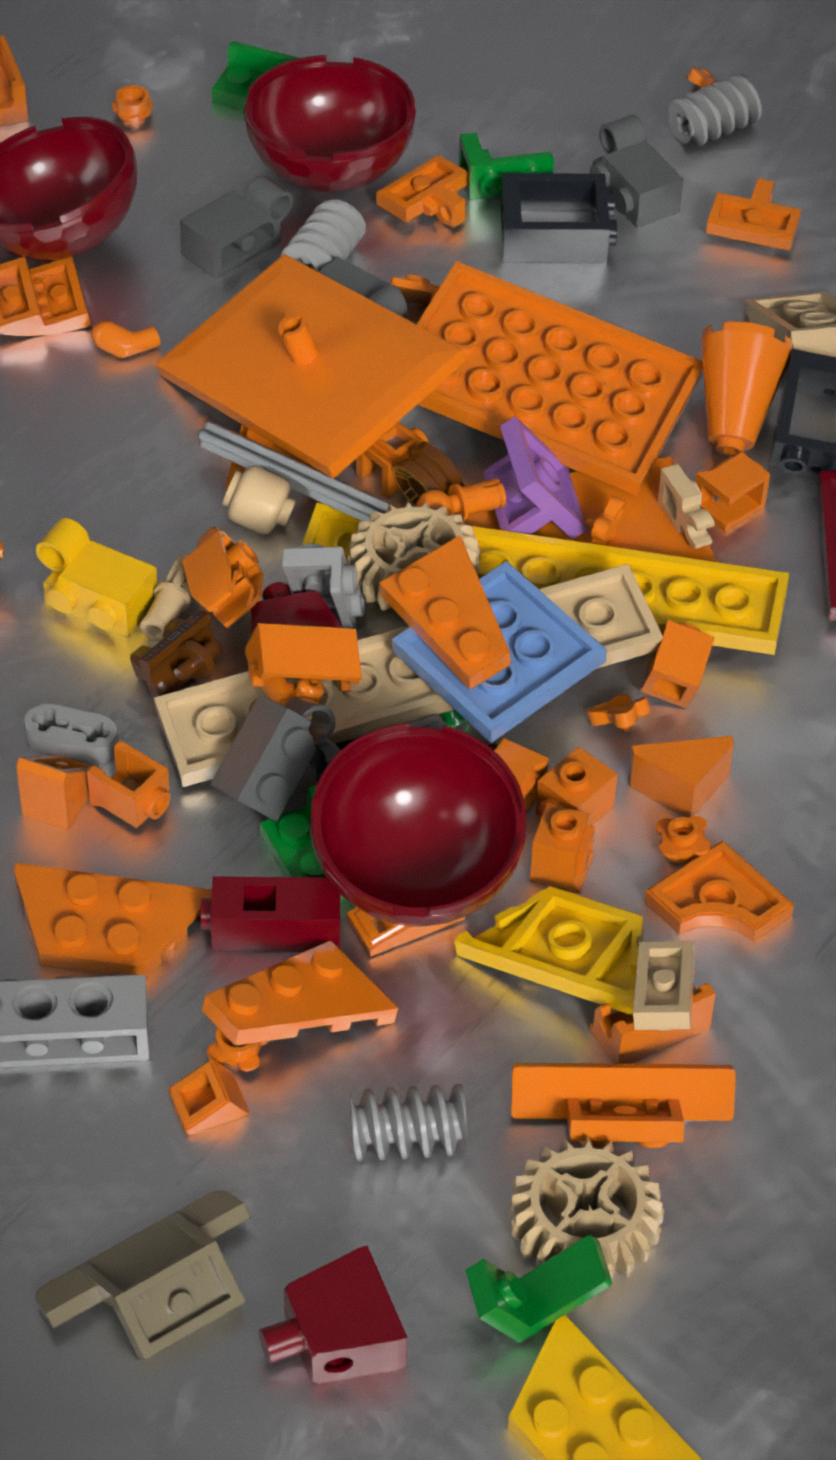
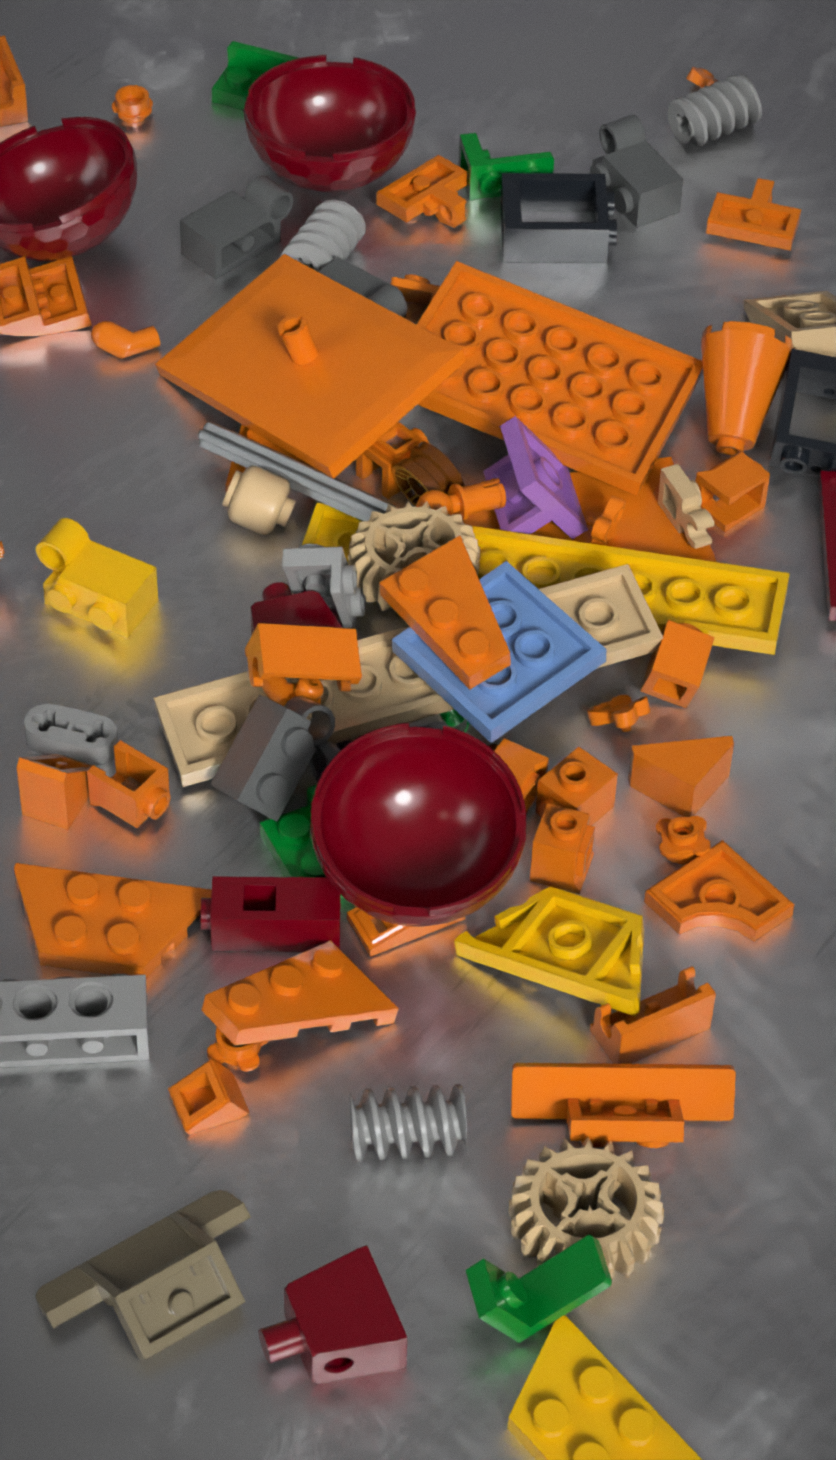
reddish brown hips [130,610,223,699] -> none
tan axle [140,554,191,642] -> none
orange hinge [182,527,264,628] -> none
tan plate [633,941,695,1031] -> none

